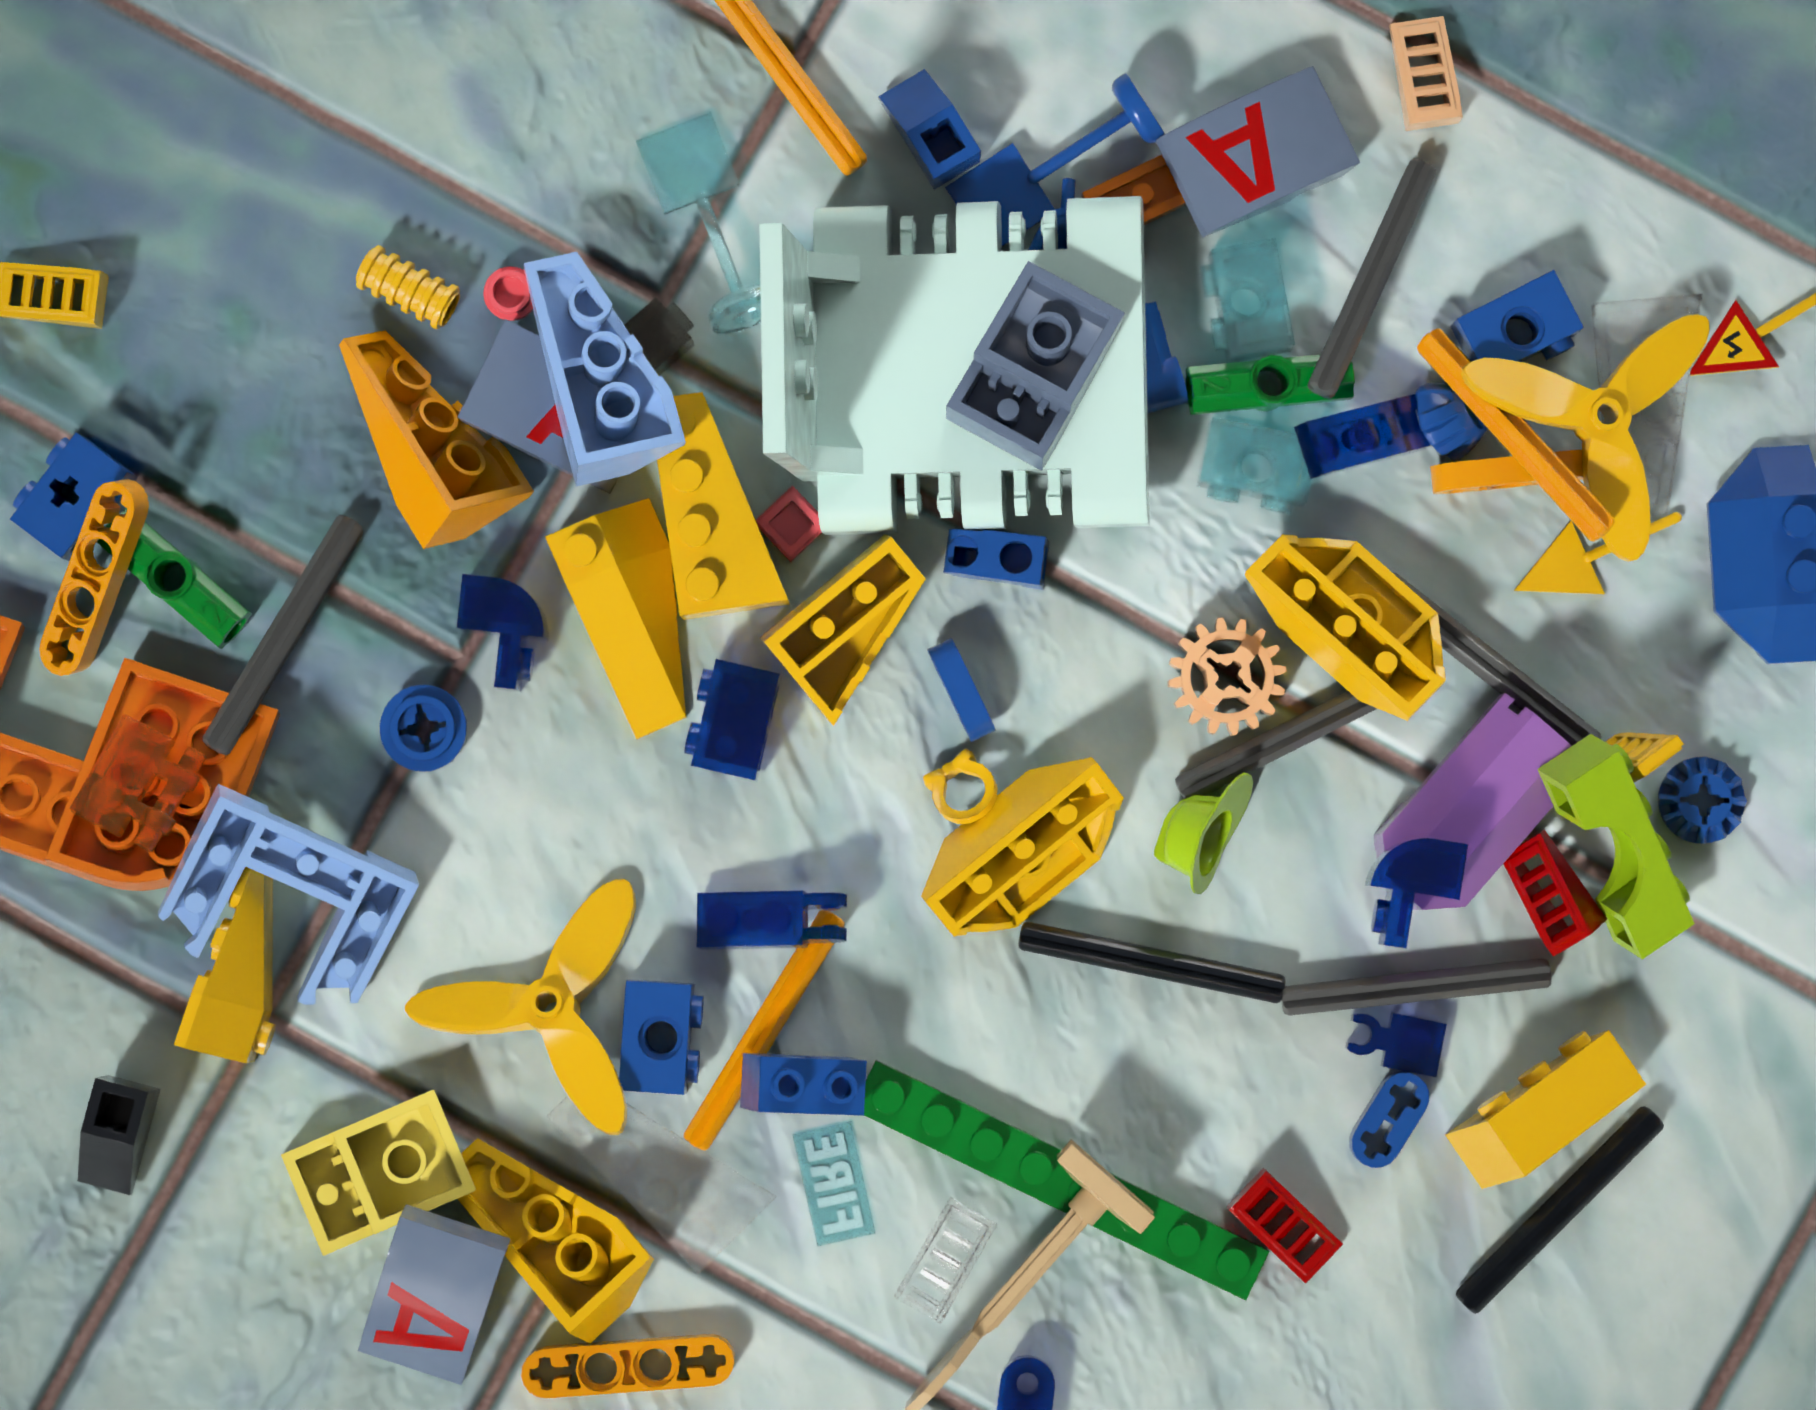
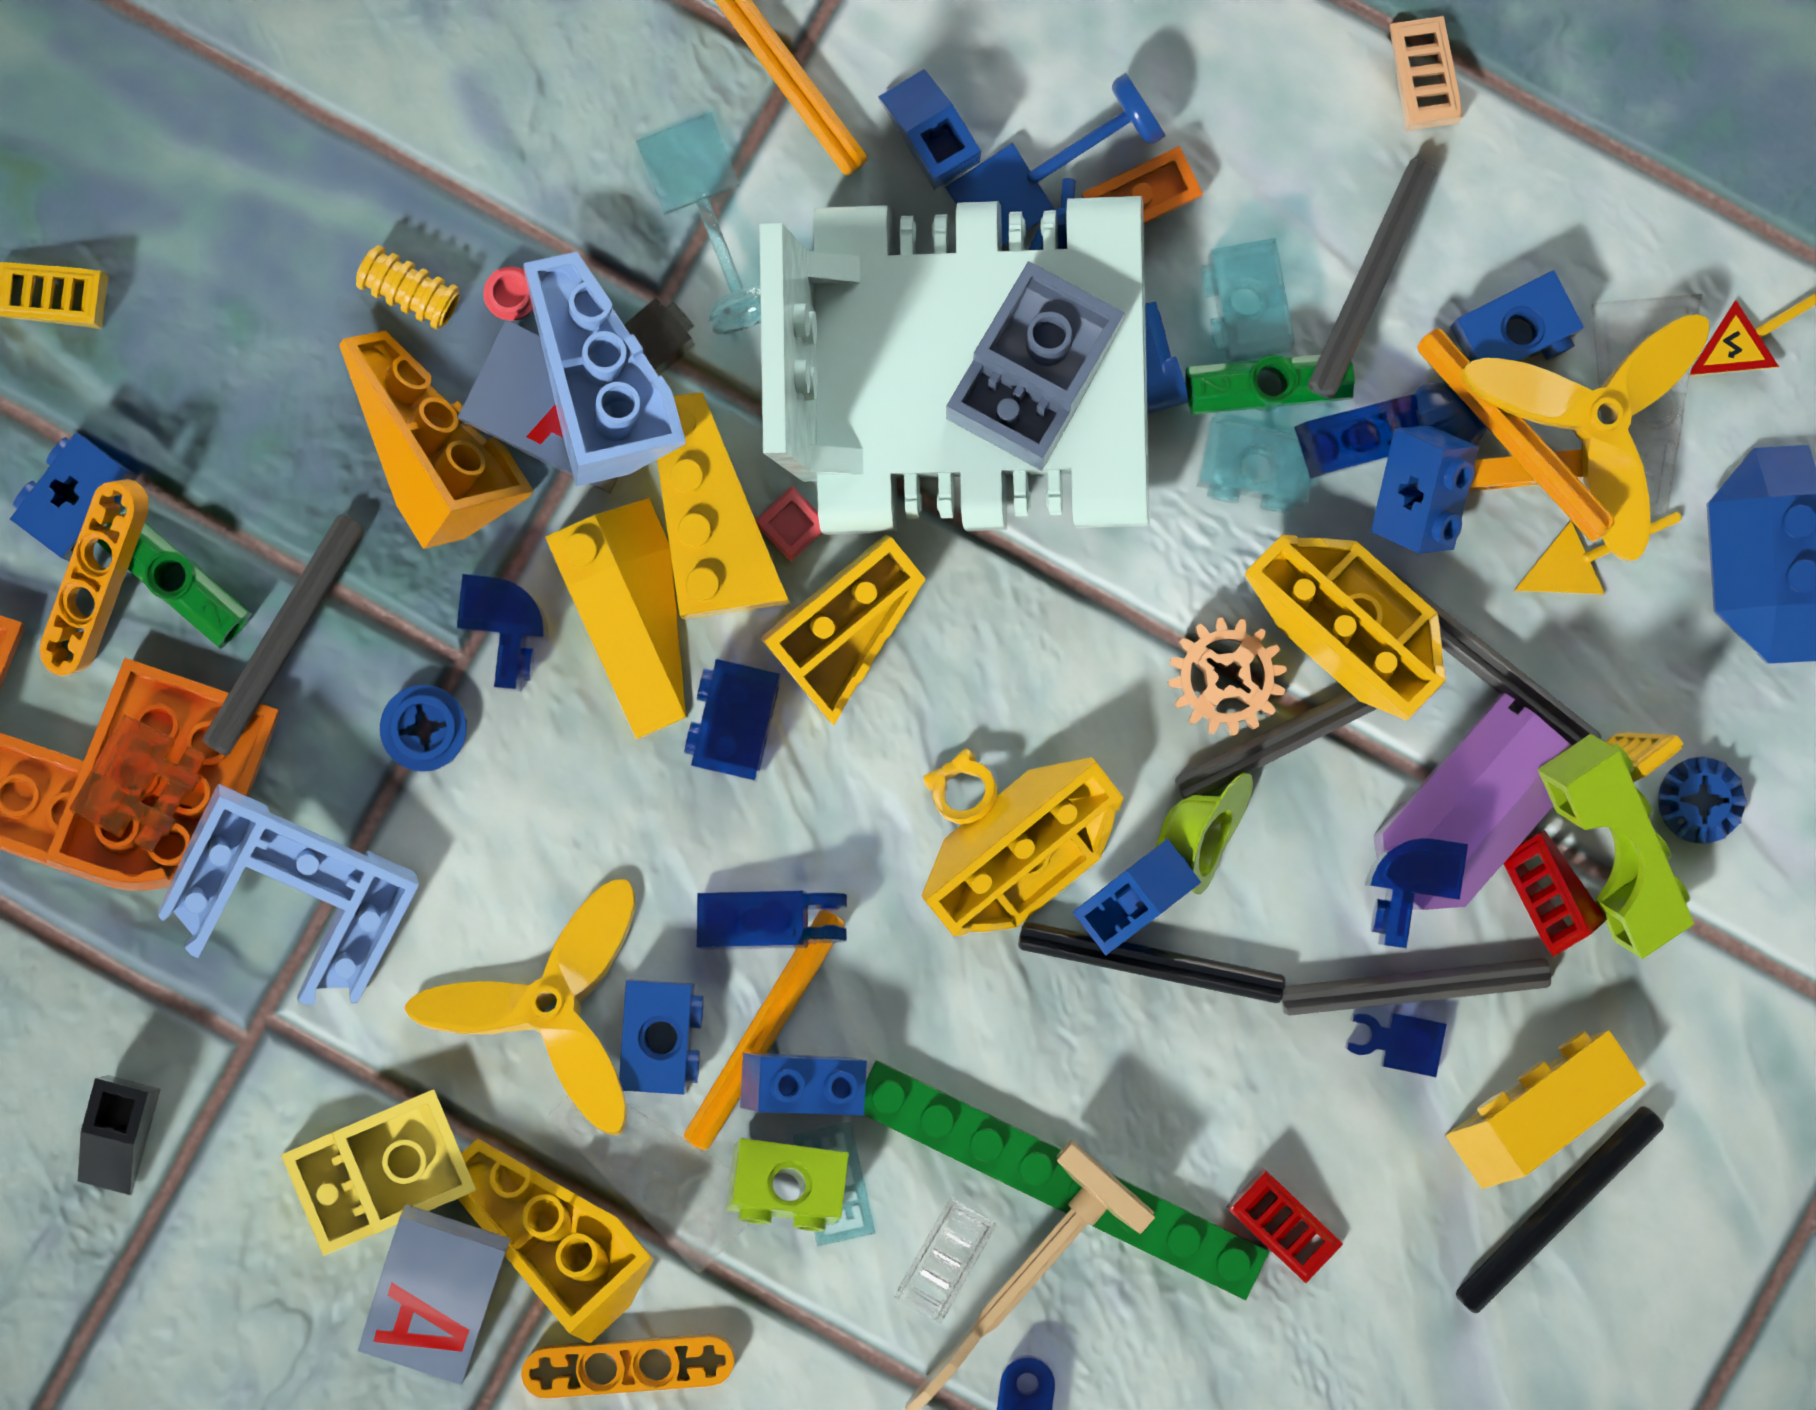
yellow wedge [174,867,276,1063] -> none
blue beam [927,638,996,742] -> none
blue leg [943,529,1050,590] -> none
sand blue slope [1156,66,1360,238] -> none
blue beam [1349,1071,1429,1168] -> none
none -> lime brick [726,1138,849,1232]
none -> blue brick [1073,839,1201,955]
none -> blue brick [1371,425,1479,554]

